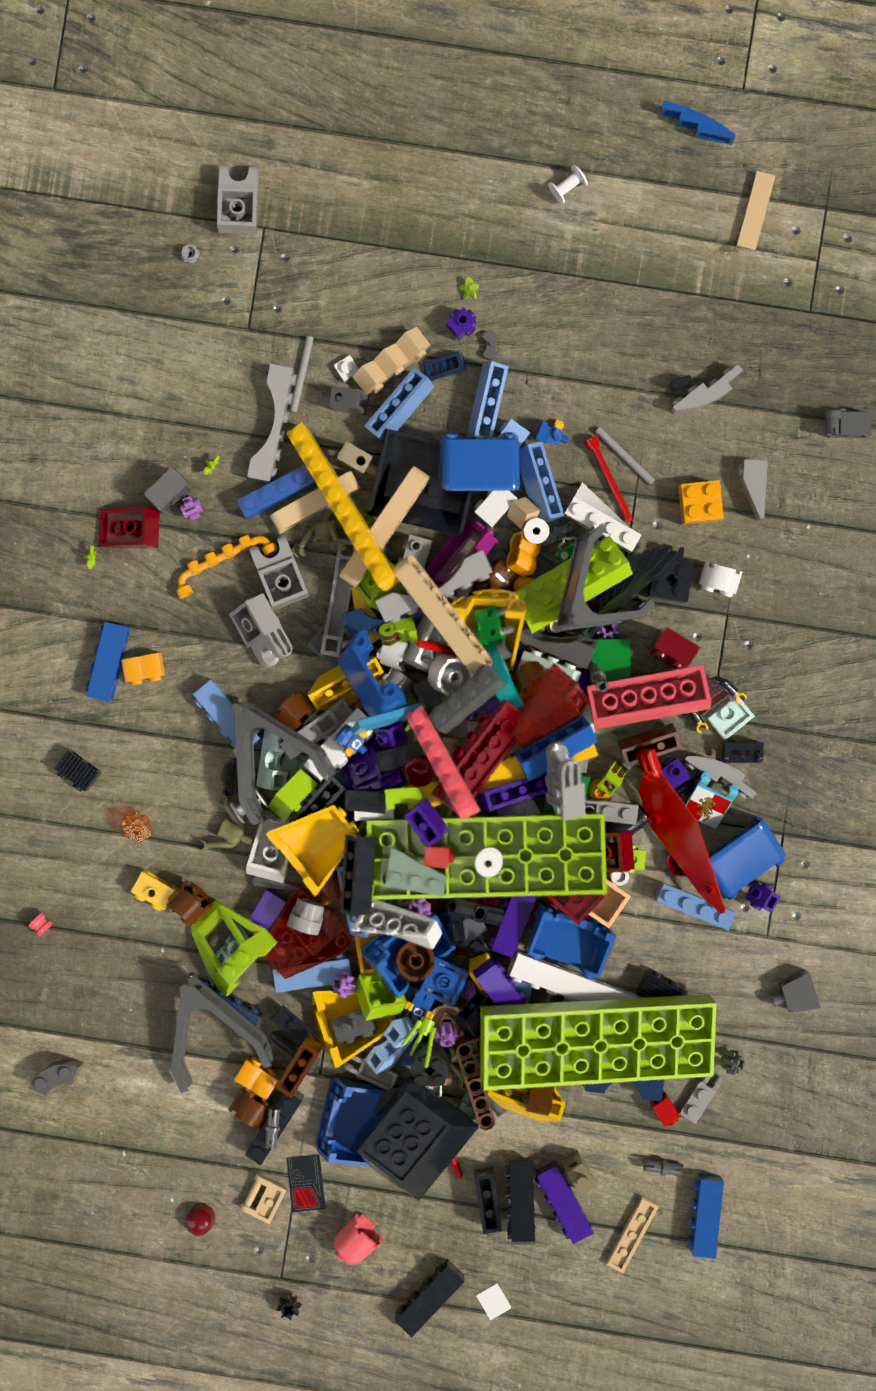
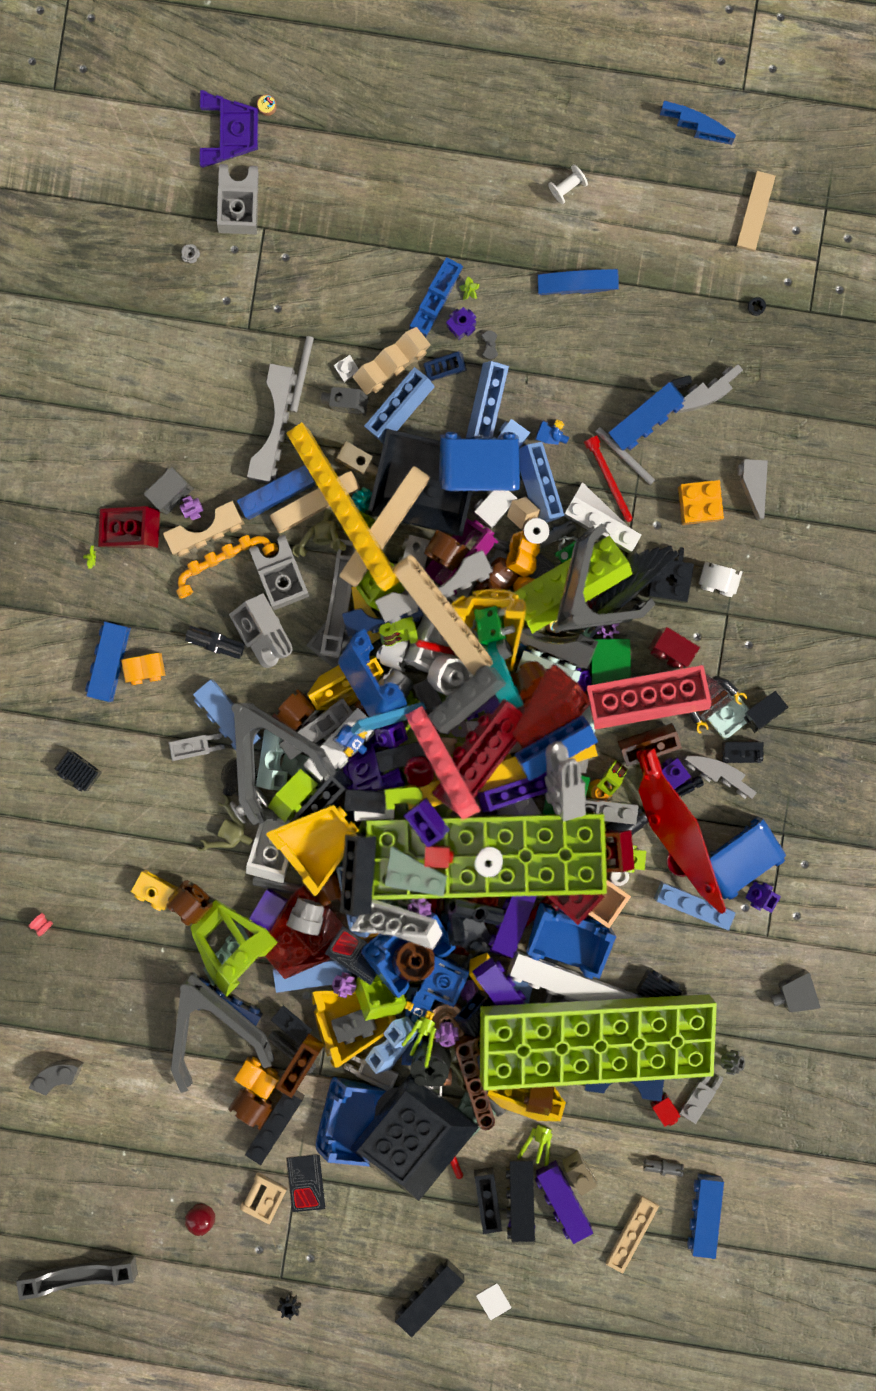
clear orange brick [122,810,153,845] -> none
lime plant [203,455,220,475] -> none
dark grey pin [265,1107,281,1149] -> none
coral cylinder [333,1214,383,1265] -> none
dark grey pin [587,662,609,692] -> none
flag [686,771,739,829] -> none
dark grey hinge [825,408,872,438] -> none
none -> dark grey arch [16,1255,138,1300]
none -> tan arch [163,501,245,557]
none -> light grey hinge [168,733,225,761]
none -> black piece [185,625,245,659]
none -> dark purple wing [200,90,259,168]
none -> tile [257,95,277,116]
none -> black sticker [325,926,377,985]
none -> teal gear [352,487,372,513]
none -> blue slope [409,257,463,338]
none -> reddish brown brick [424,530,470,572]
none -> lime plant [517,1124,553,1166]
none -> blue slope [538,269,619,296]
none -> blue brick [609,382,686,451]
none -> black hinge [744,691,789,733]
none -> black bush [747,297,766,316]

